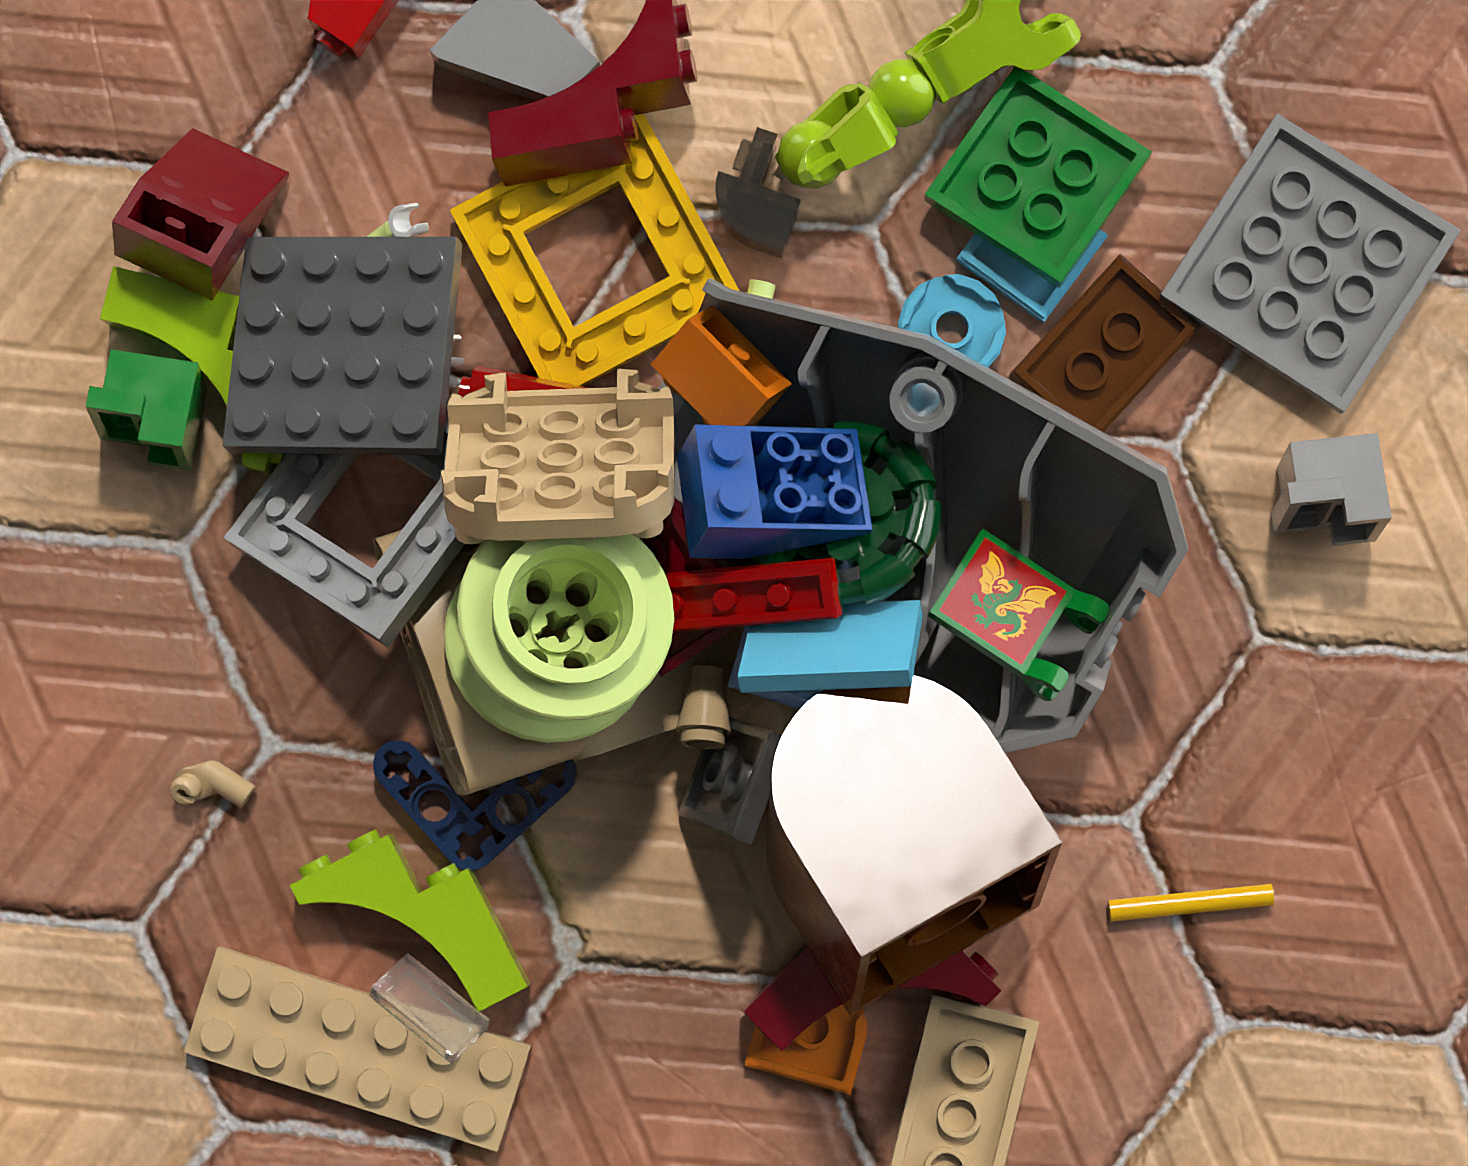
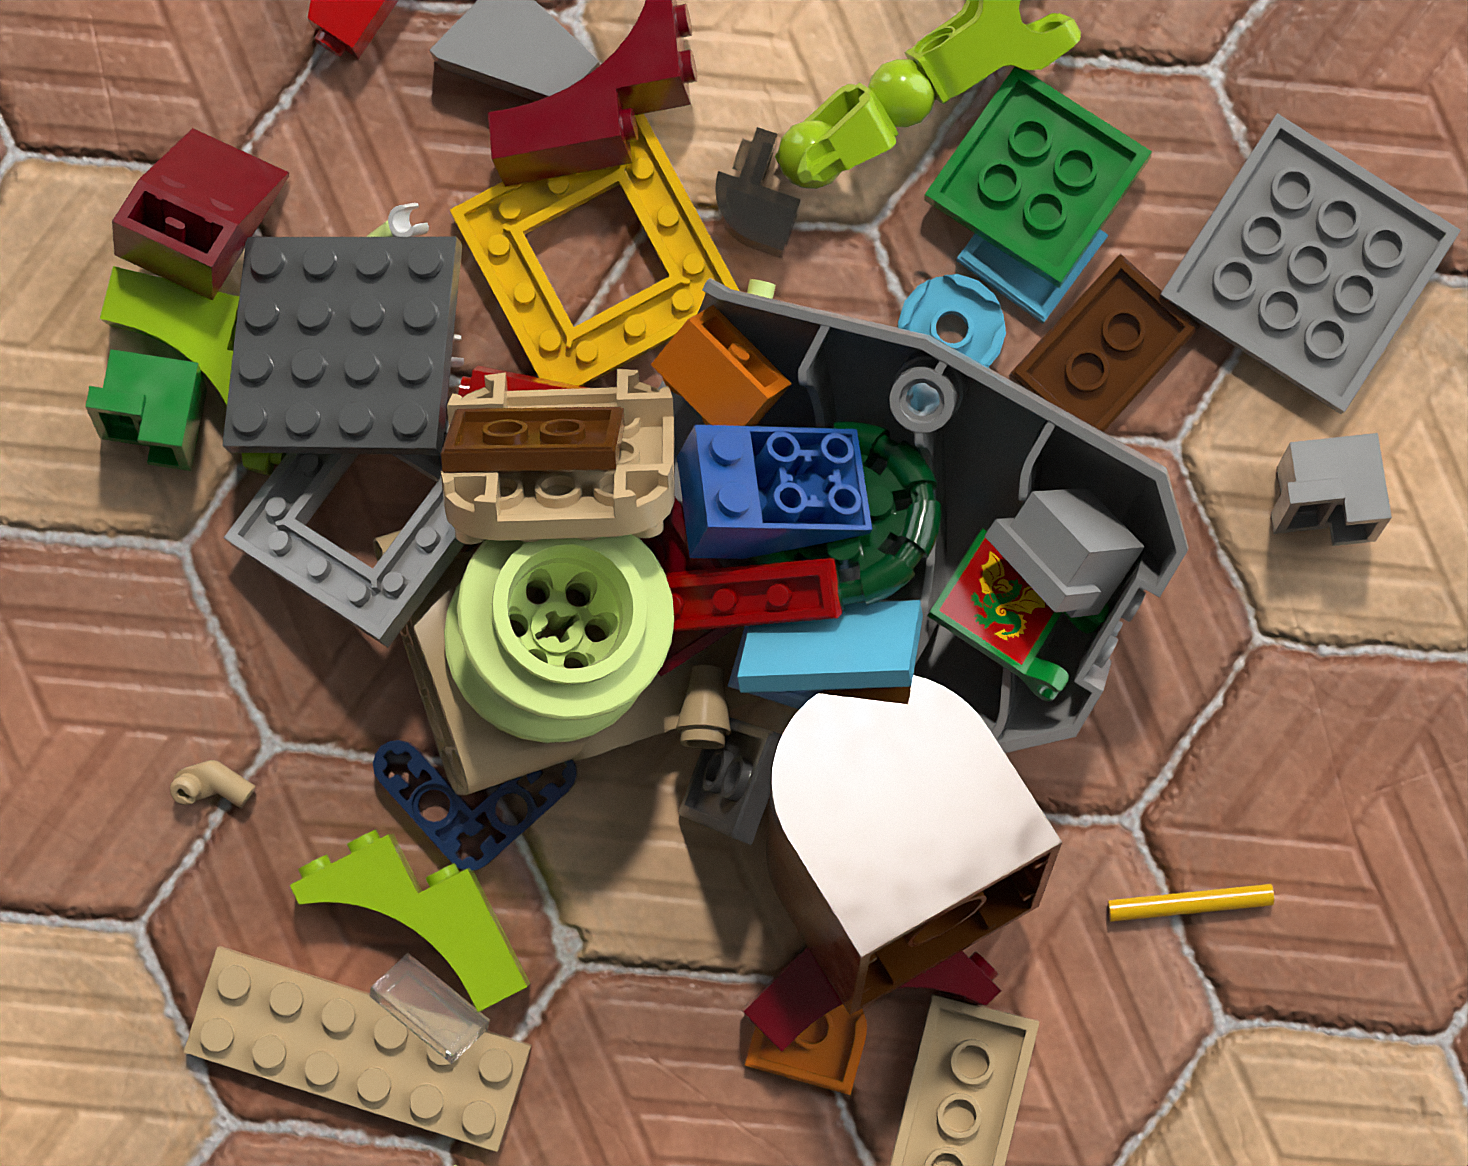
none -> reddish brown tile [441,406,625,472]
none -> light grey plate [985,488,1144,618]

